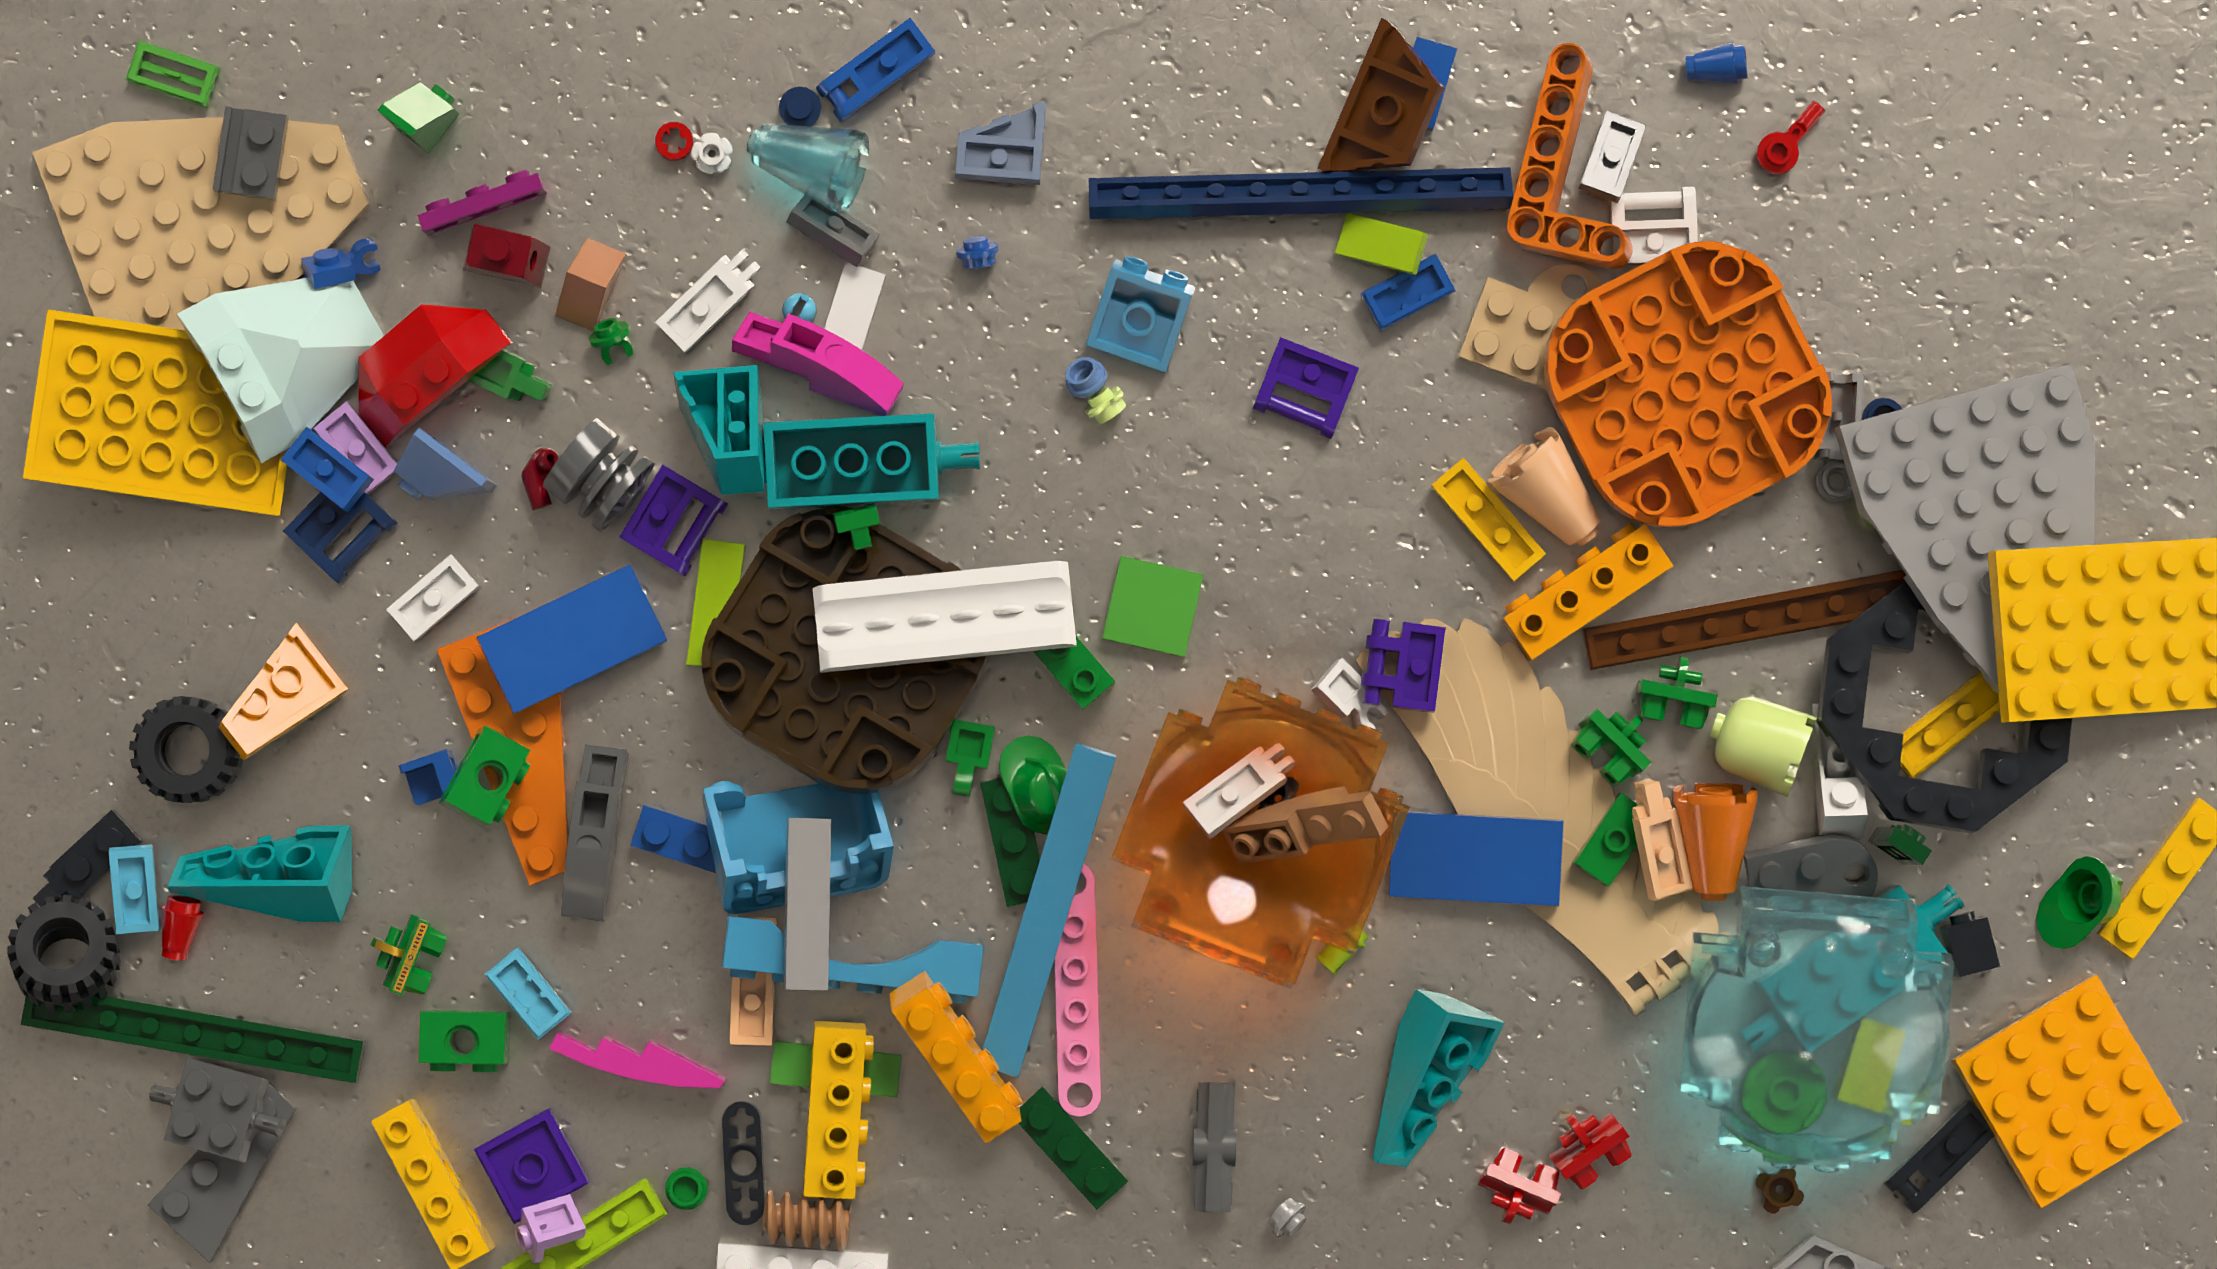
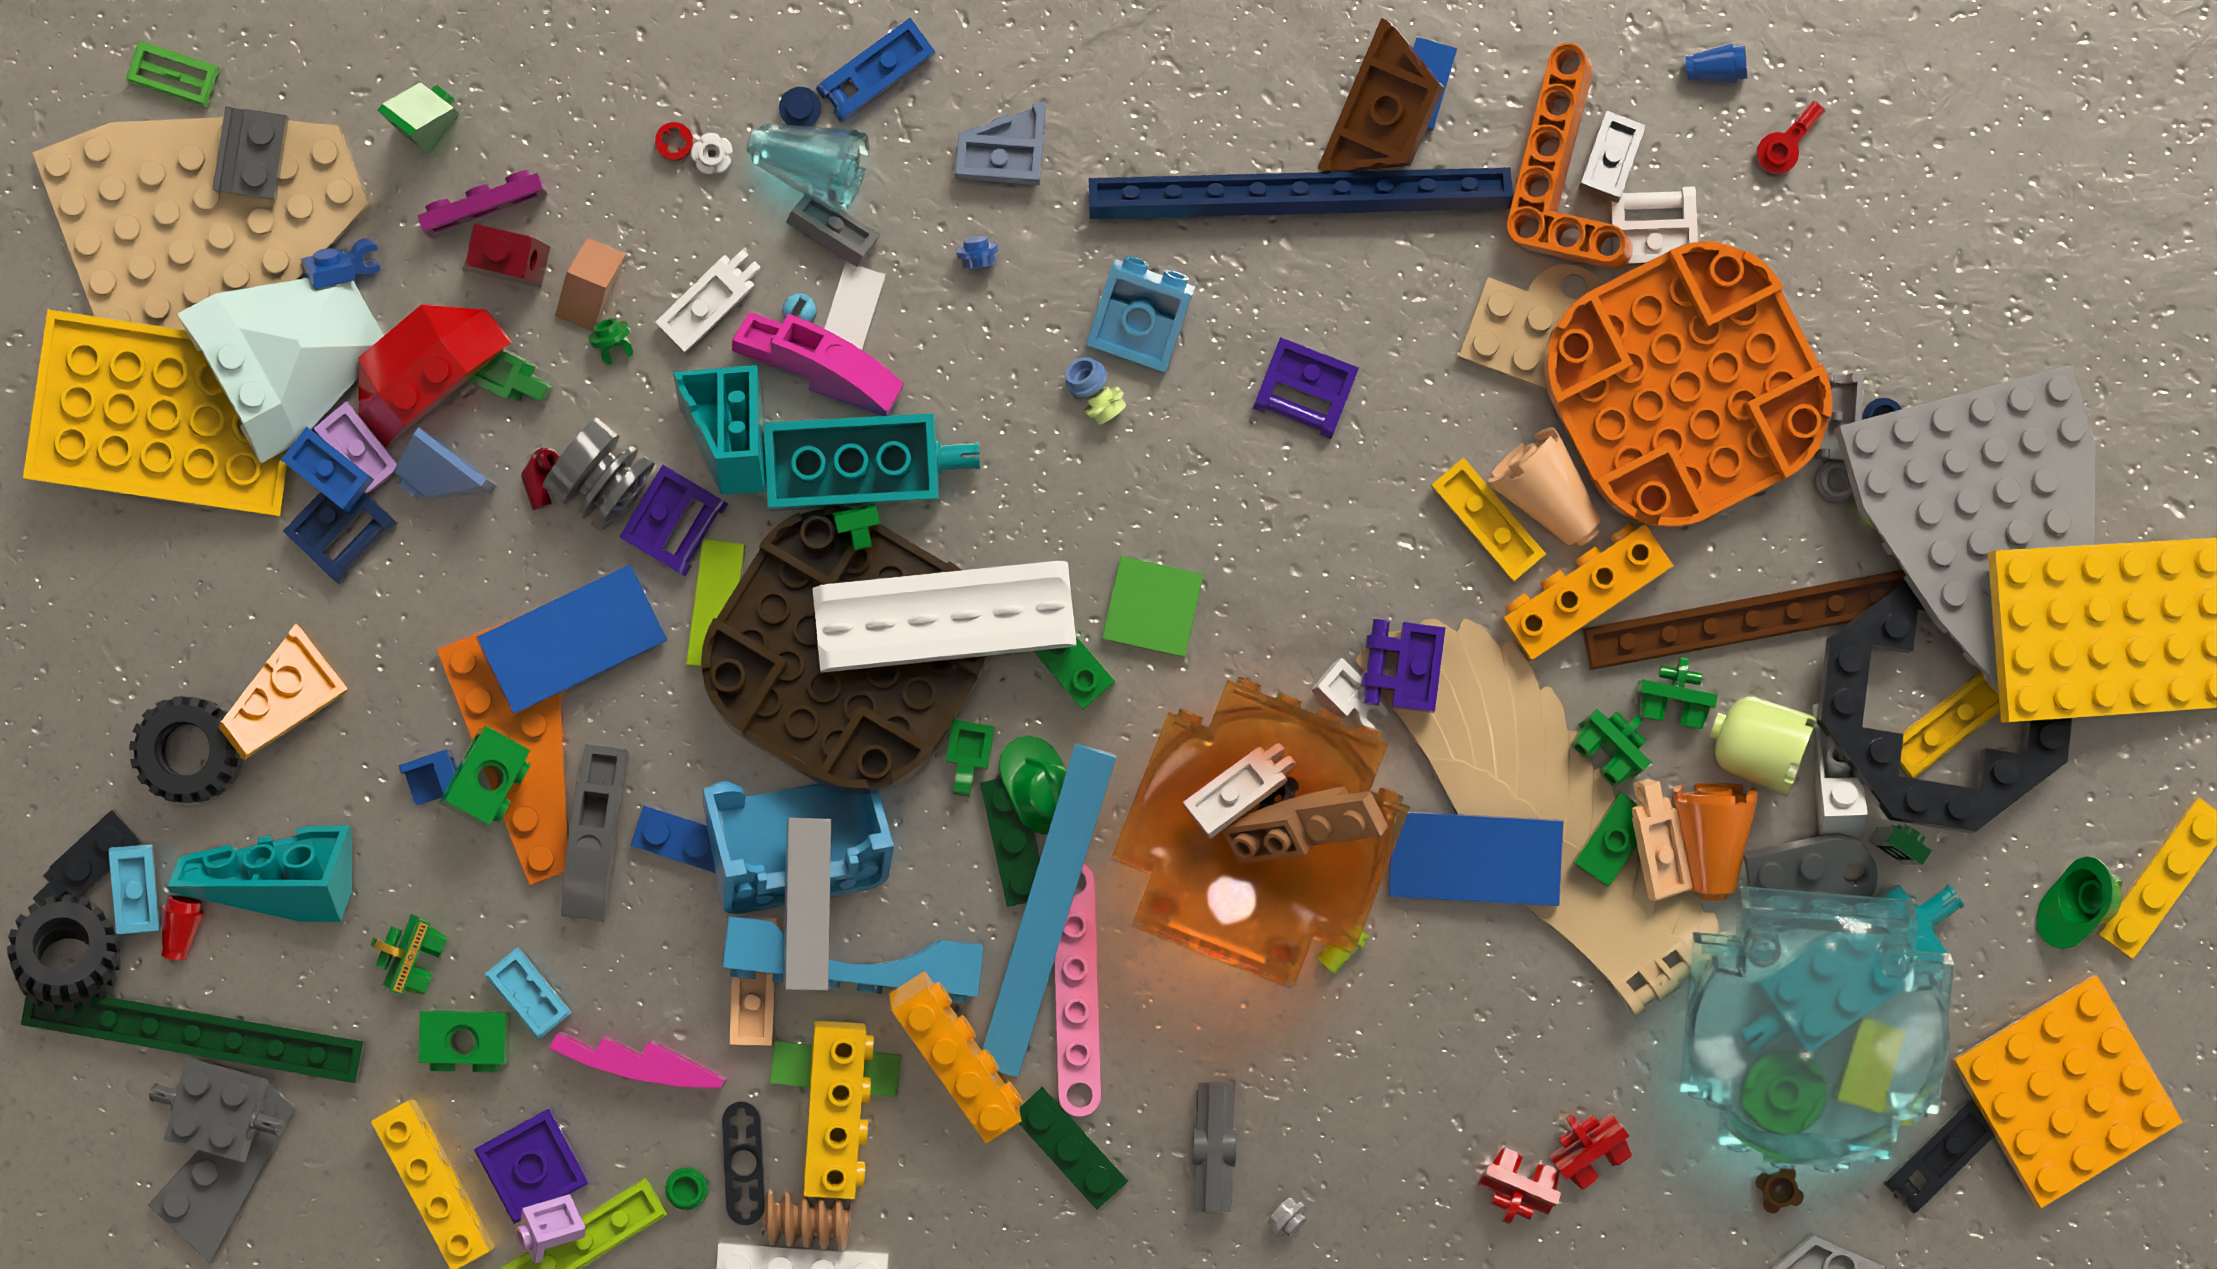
white plate [386,554,480,642] -> none
lime tile [1335,213,1429,275] -> none
blue plate [1361,254,1456,332] -> none
teal wedge [1372,989,1505,1167] -> none
black brick [1940,911,2001,977] -> none

